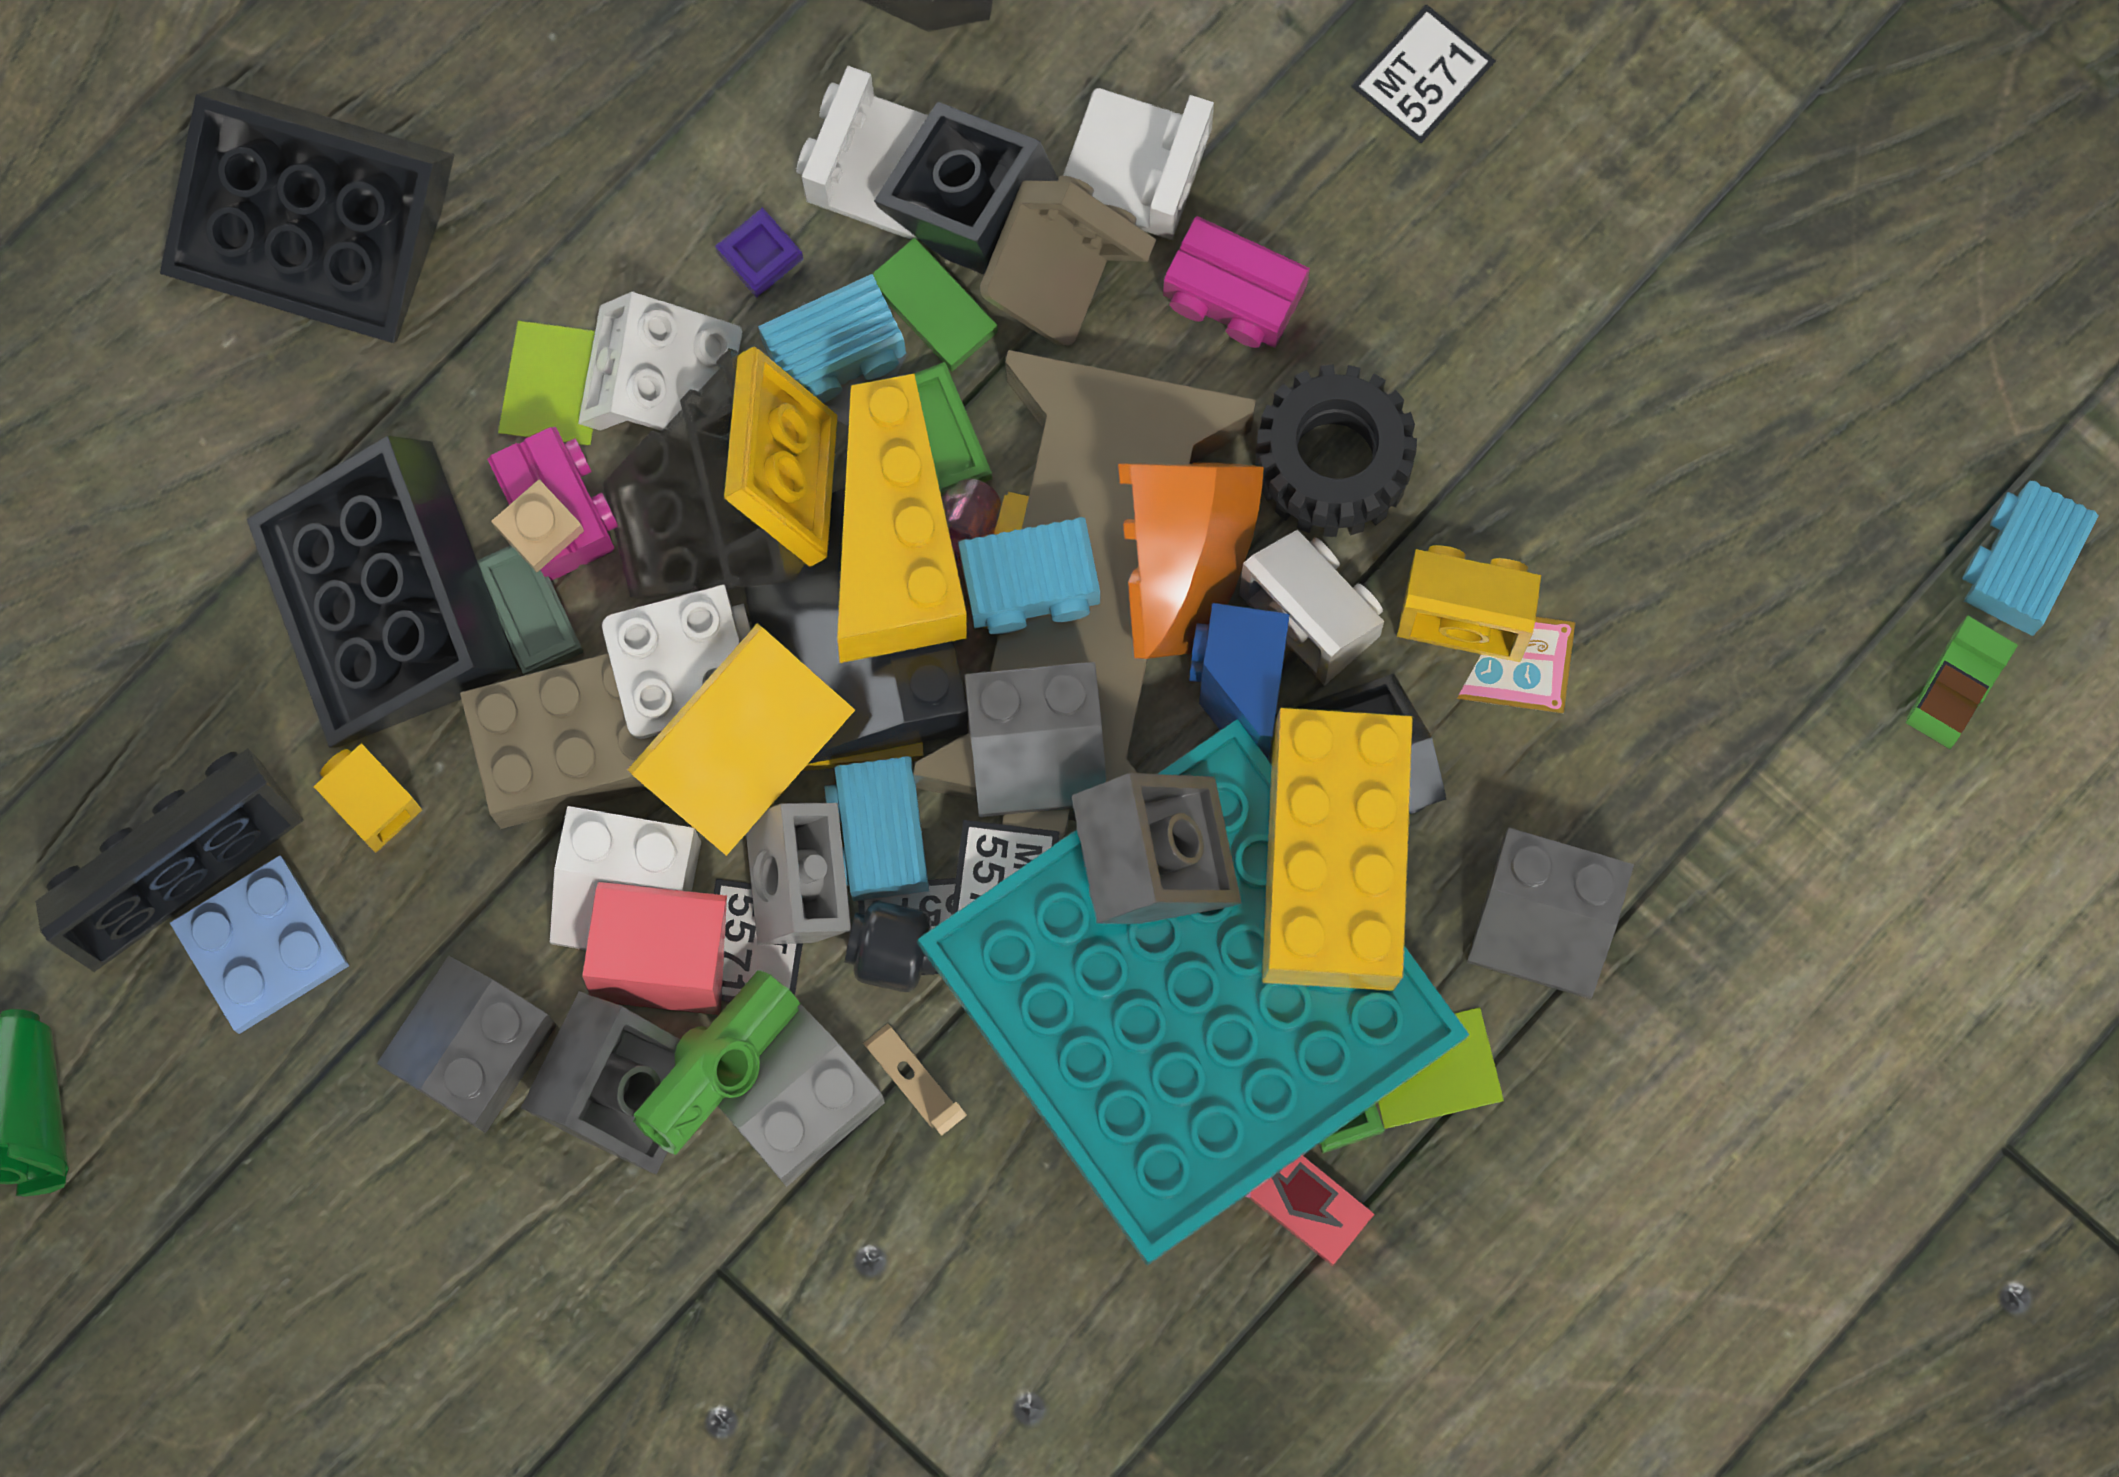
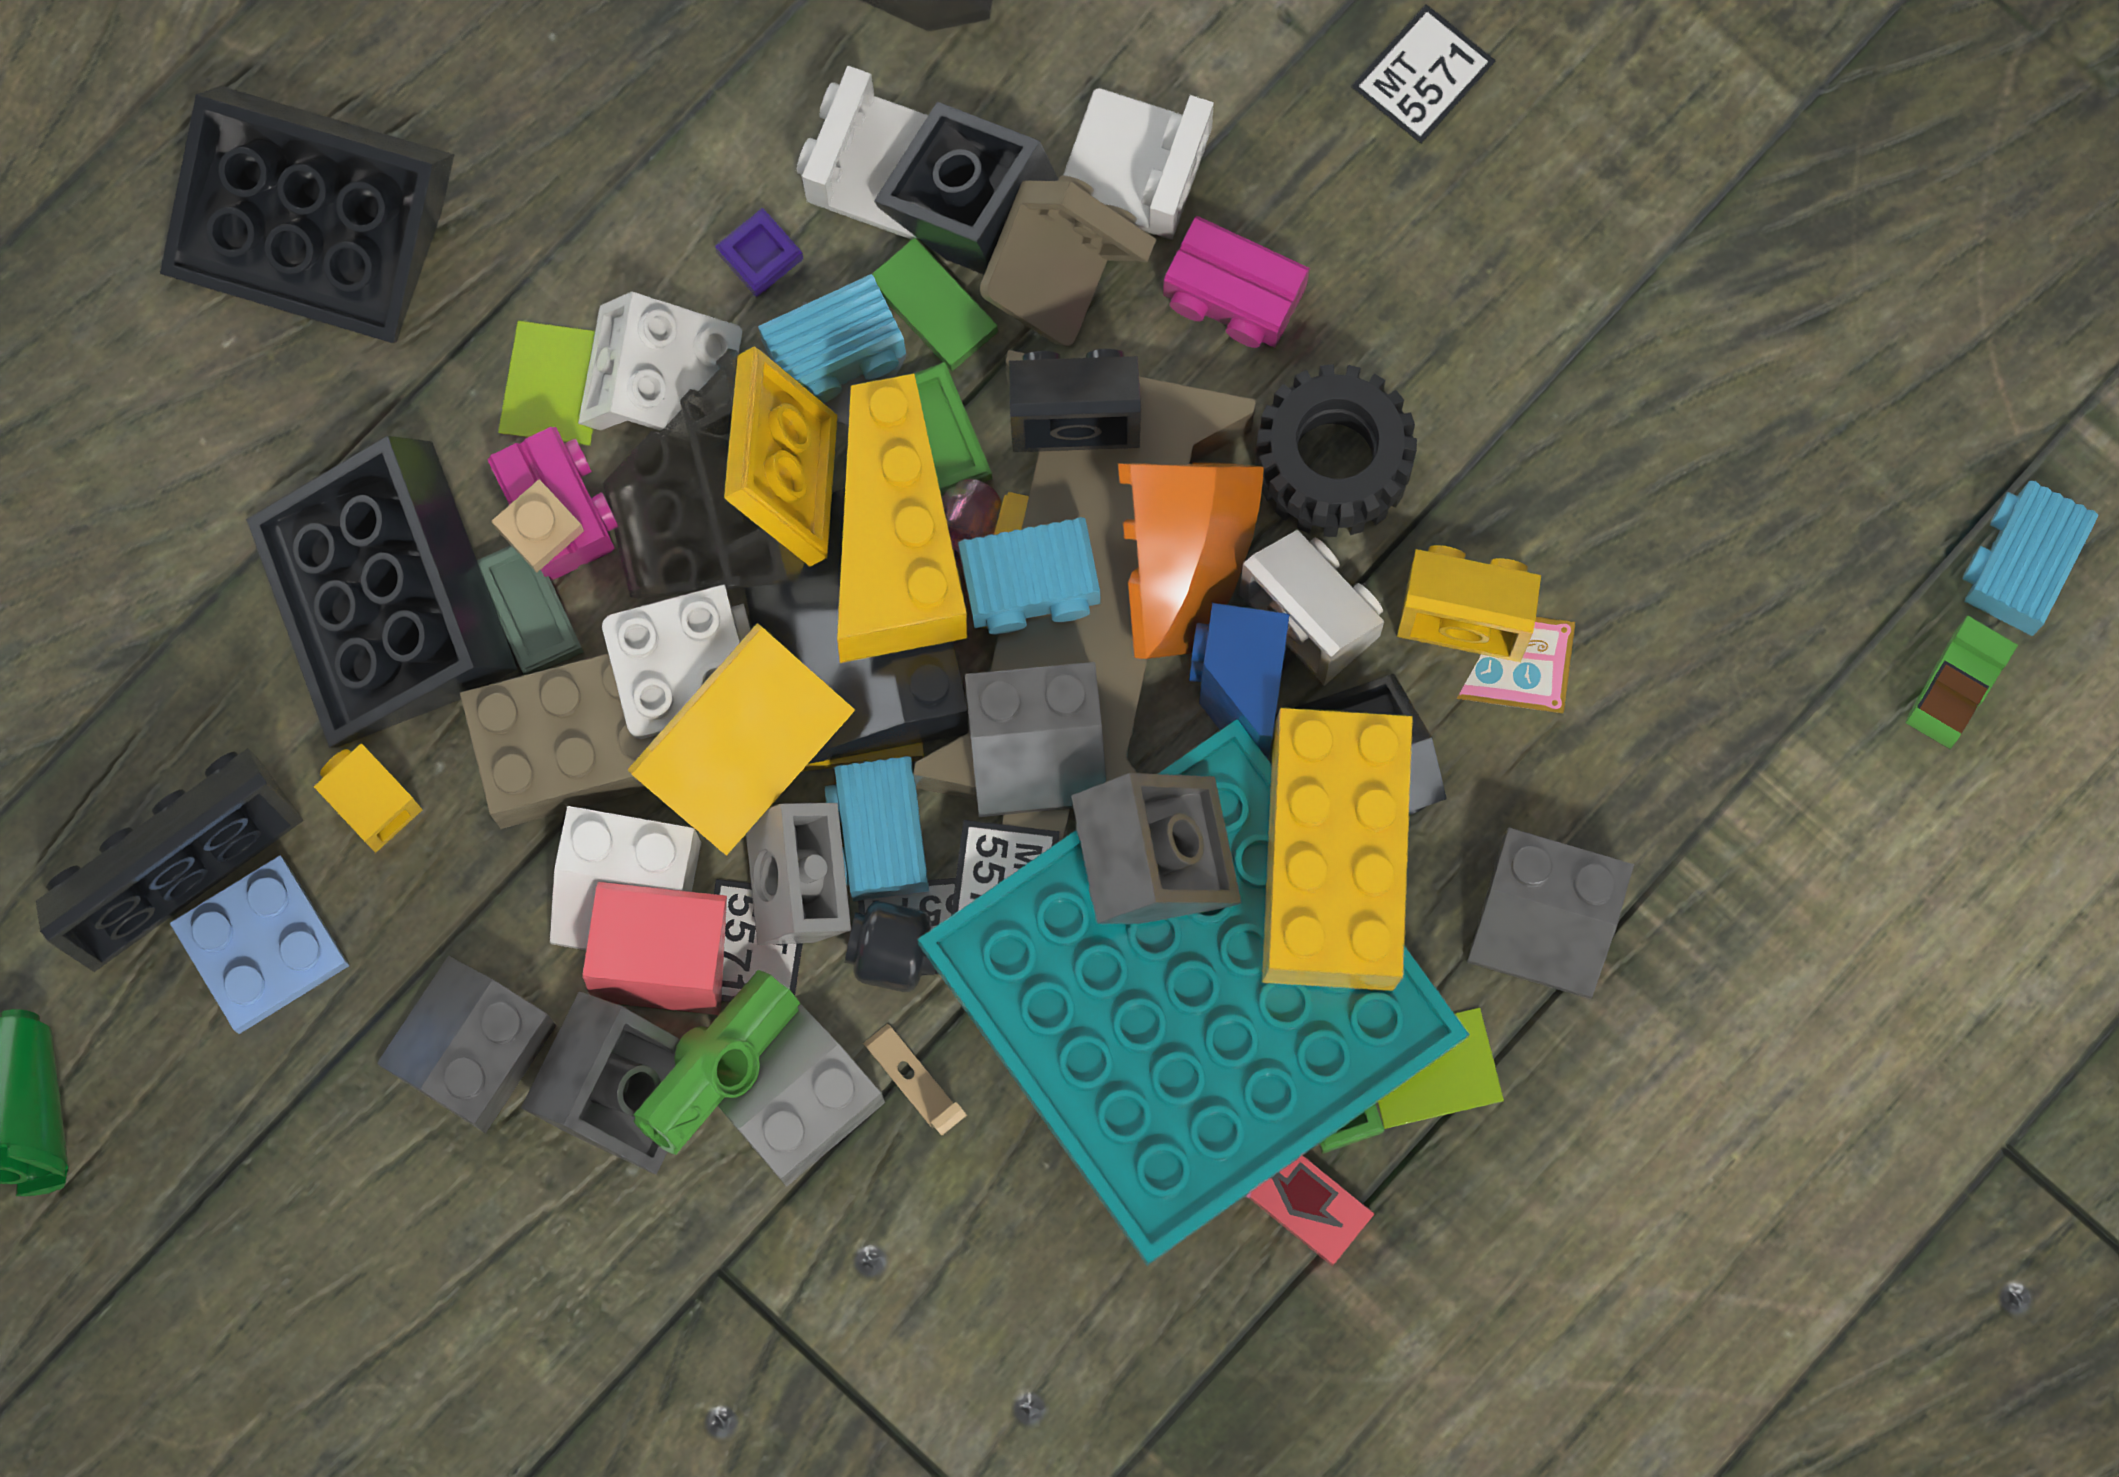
none -> black slope [1009,349,1141,452]

